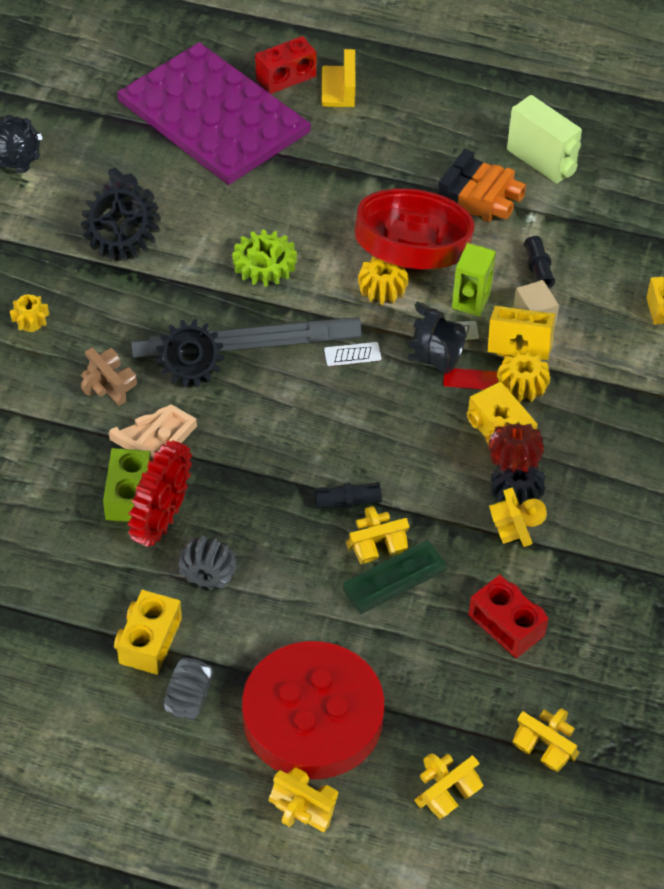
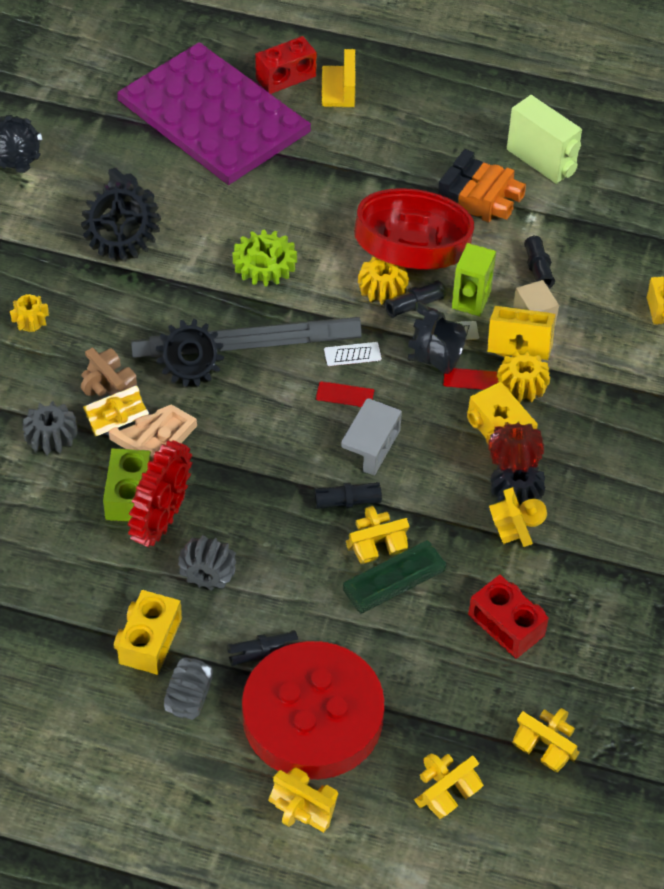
none -> dark grey gear [22,401,78,456]
none -> yellow hips [83,385,149,436]
none -> black pin [227,630,298,666]
none -> red sticker [316,381,374,407]
none -> light grey panel [341,399,402,476]
none -> black pin [385,280,446,318]

